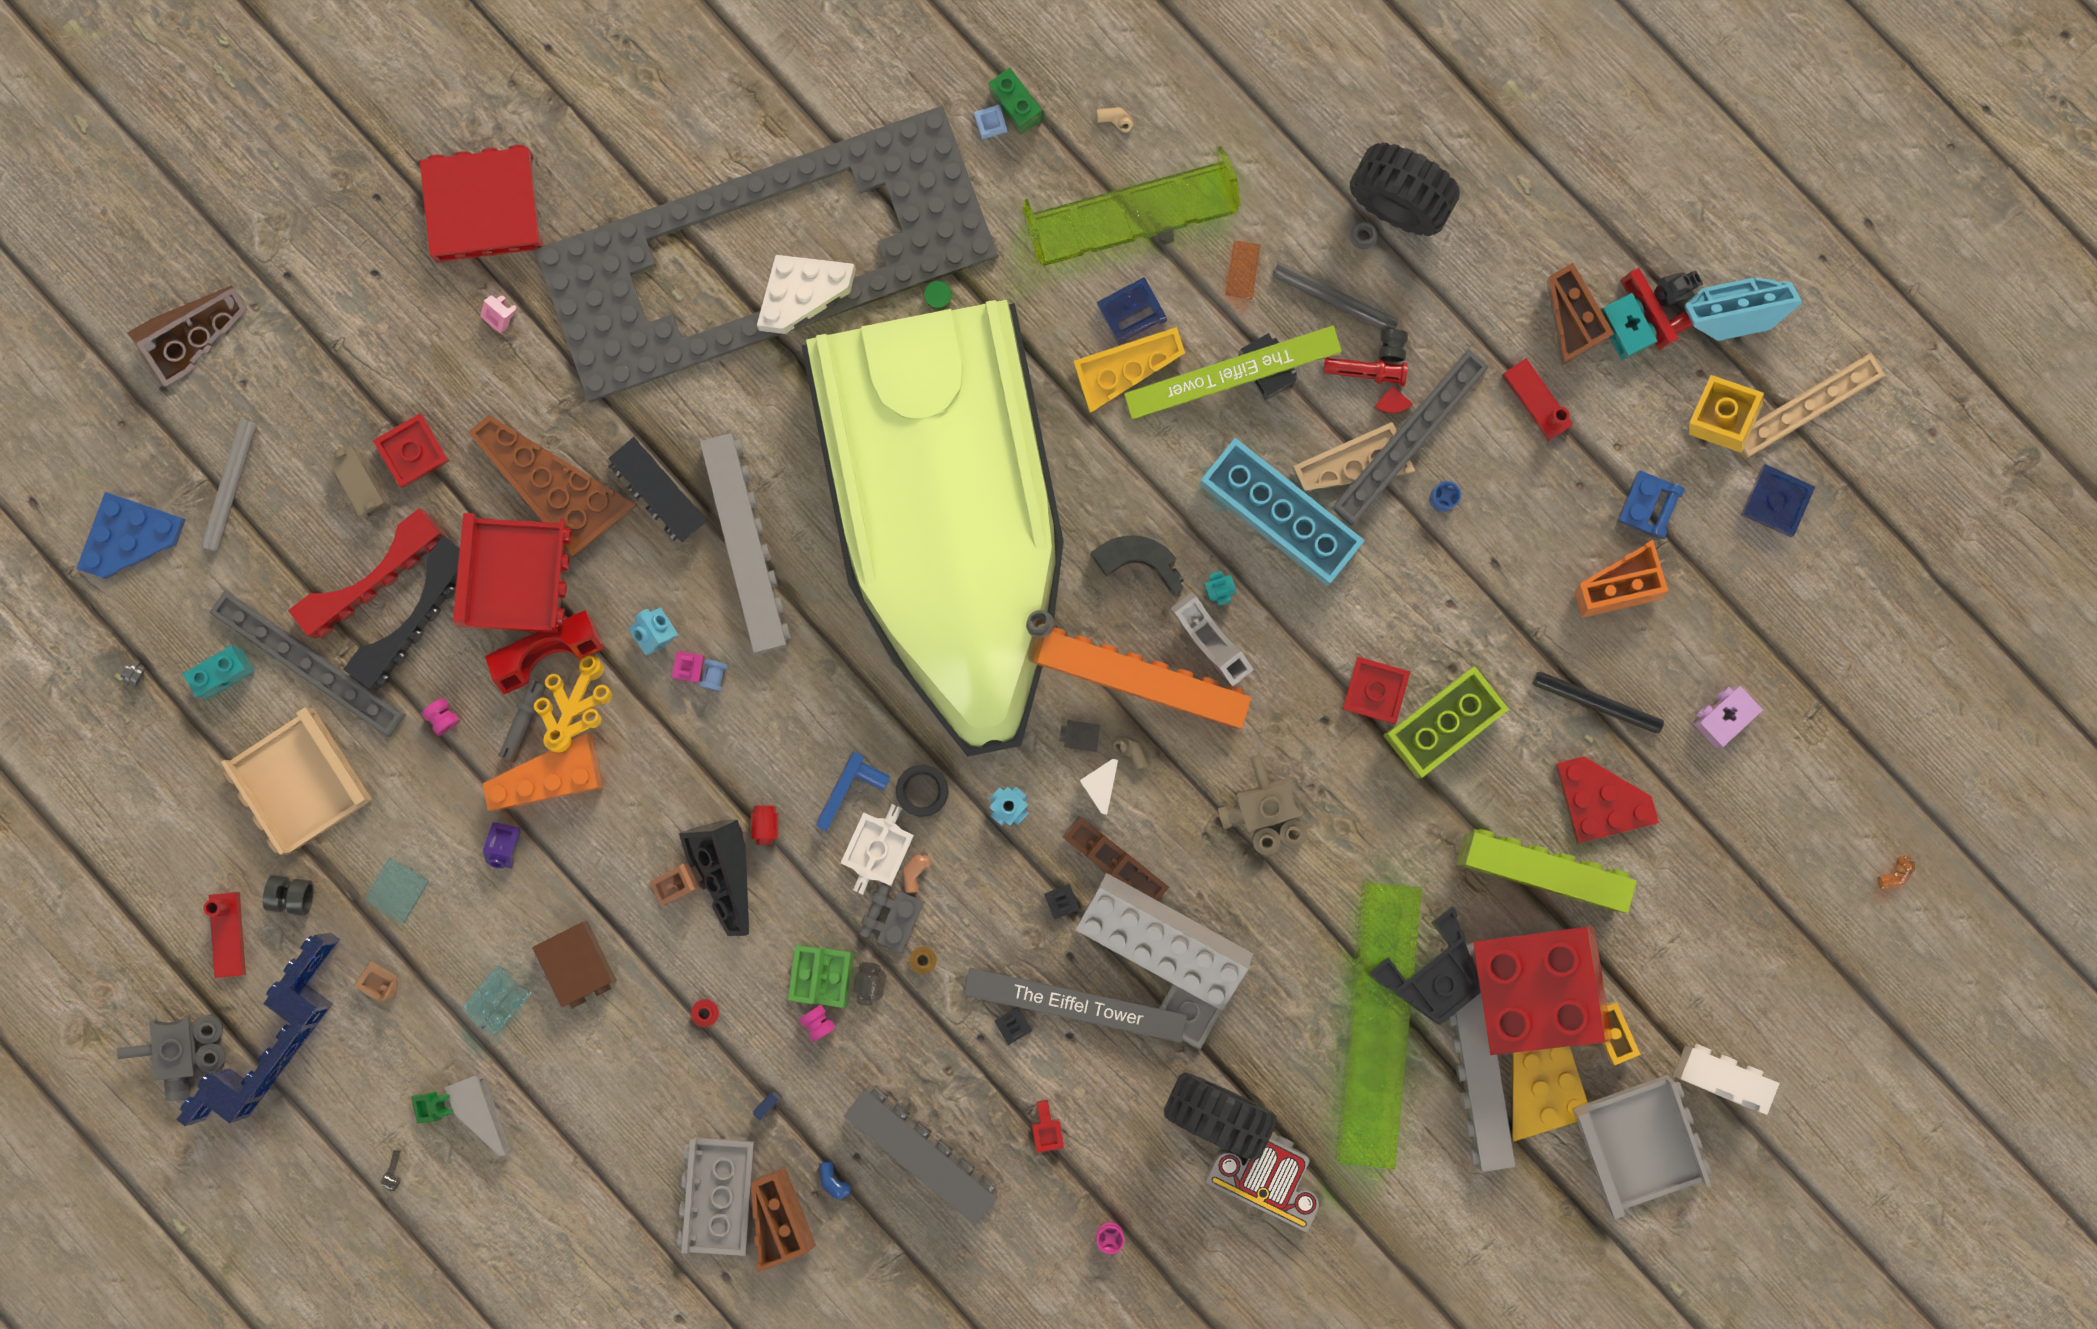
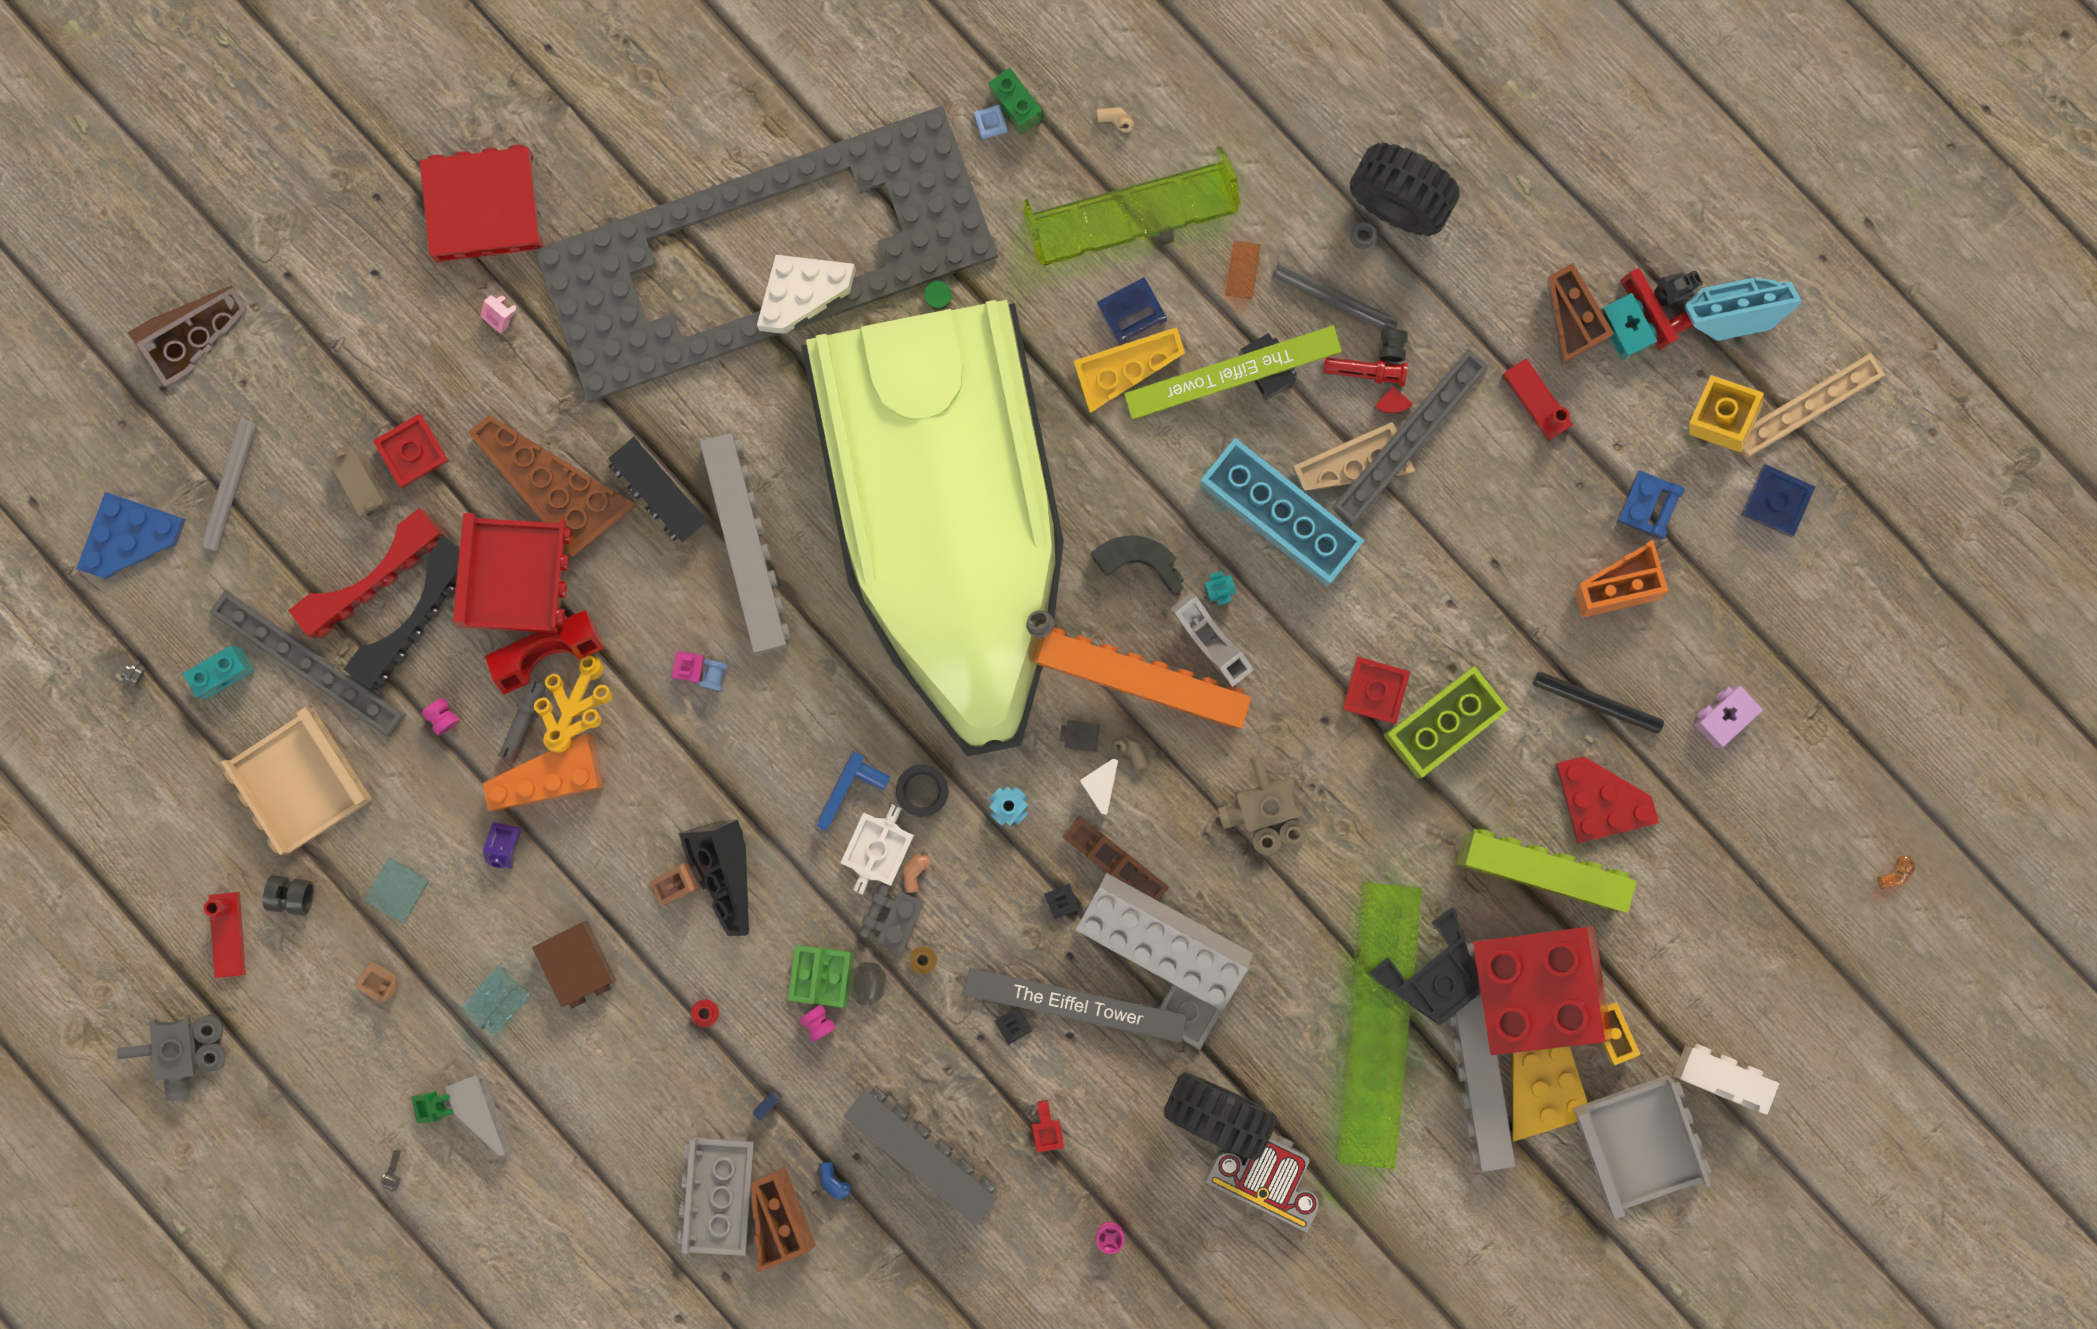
clear blue bracket [176,933,340,1126] -> none
medium azure brick [628,607,678,656] -> none
red brick [751,805,779,845] -> none
blue wheel [1429,481,1461,512] -> none

